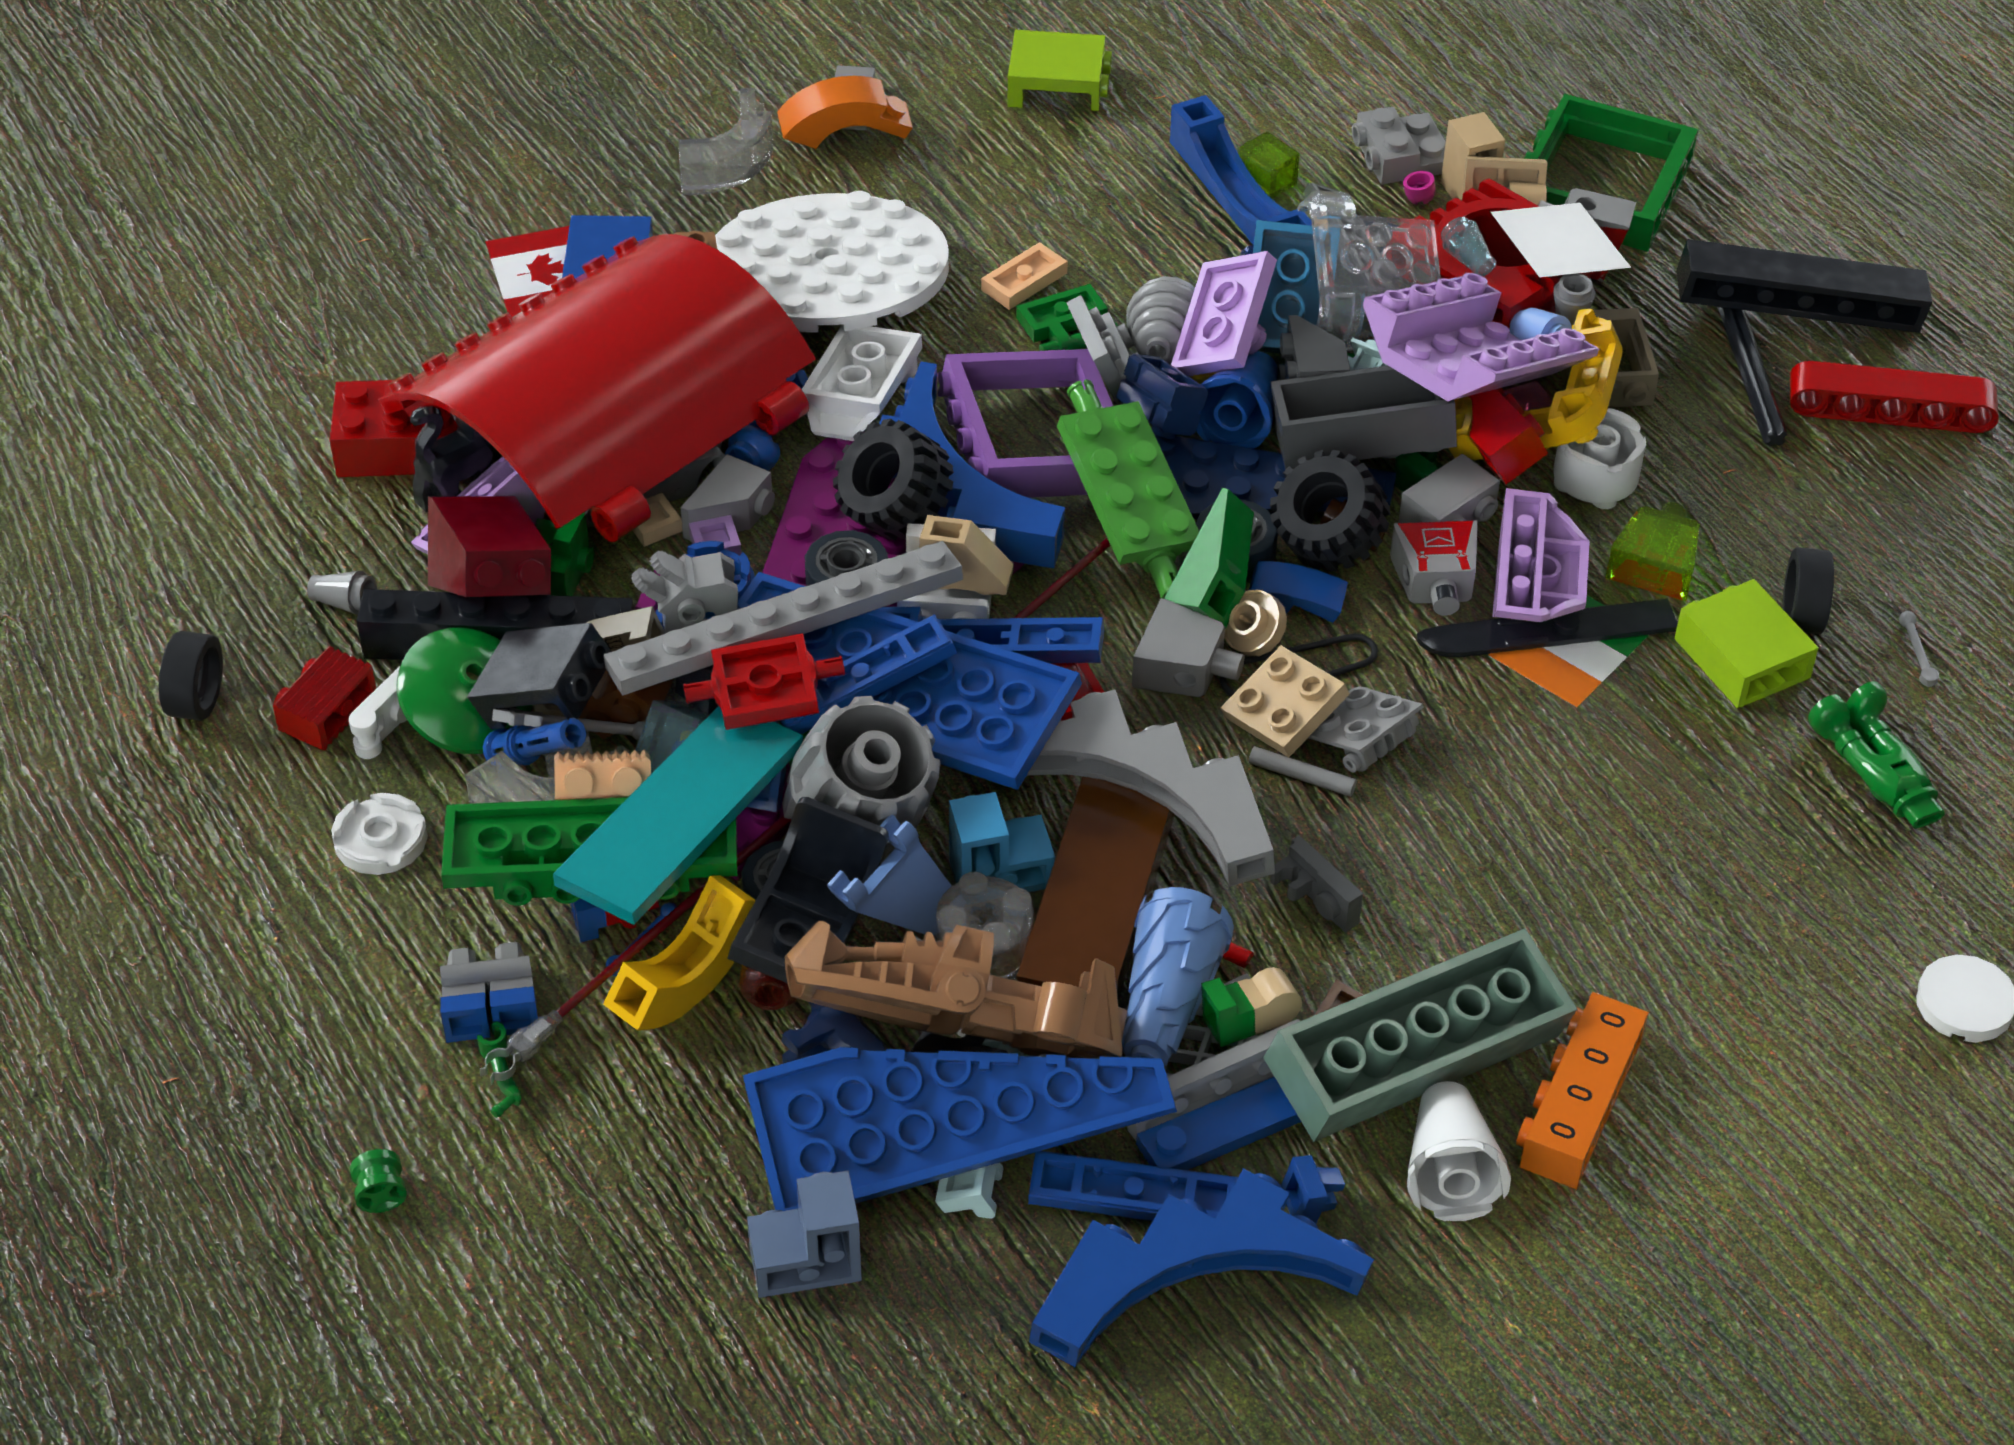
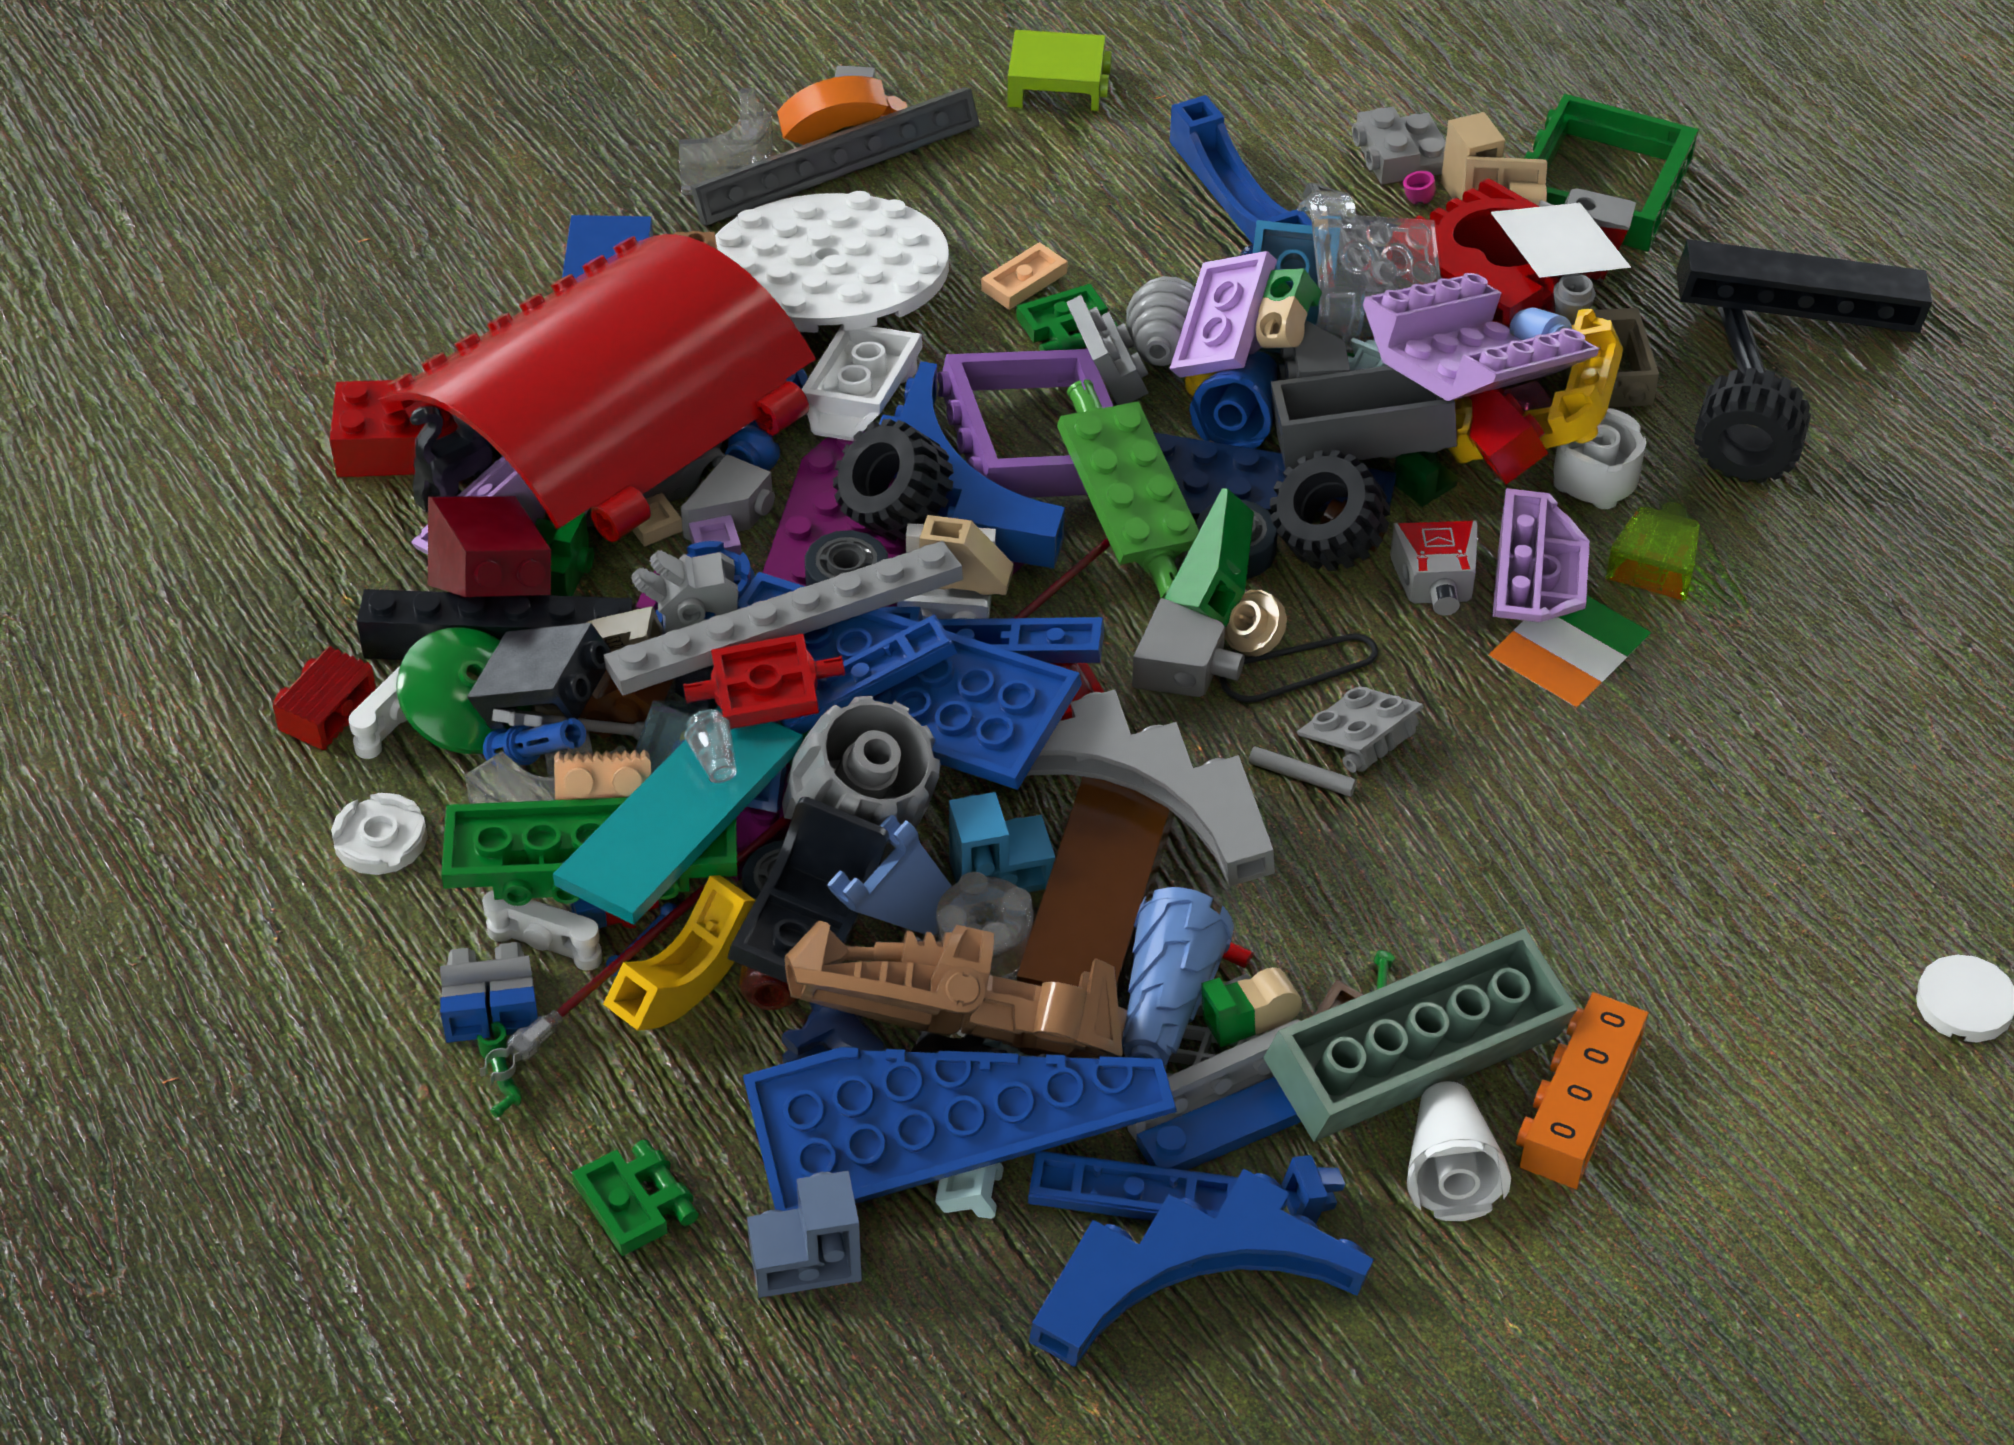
black tyre [158,631,223,721] -> none
light grey cone [307,571,377,615] -> none
green wheel [350,1149,407,1213] -> none
sticker [485,226,569,317] -> none
dark blue brick [1116,354,1209,439] -> none
tan plate [1220,645,1350,758] -> none
clear neon green brick [1238,131,1300,199] -> none
blue slope [1249,561,1348,623] -> none
dark grey plate [1270,835,1363,932] -> none
light grey hinge [1398,453,1500,523] -> none
black piece [1417,598,1678,657] -> none
clear light blue cone [1440,217,1496,276] -> none
lime brick [1674,579,1819,709] -> none
black tyre [1783,547,1834,634] -> none
red beam [1790,361,1999,433] -> none
green piece [1808,681,1945,829] -> none
light grey hinge [1899,611,1939,687] -> none
none -> white plate [482,890,603,971]
none -> green plate [572,1139,699,1257]
none -> clear cone [684,710,737,783]
none -> dark grey tile [690,87,979,225]
none -> leg [1256,268,1322,348]
none -> green hinge [1373,950,1395,990]
none -> black tyre [1694,368,1811,483]

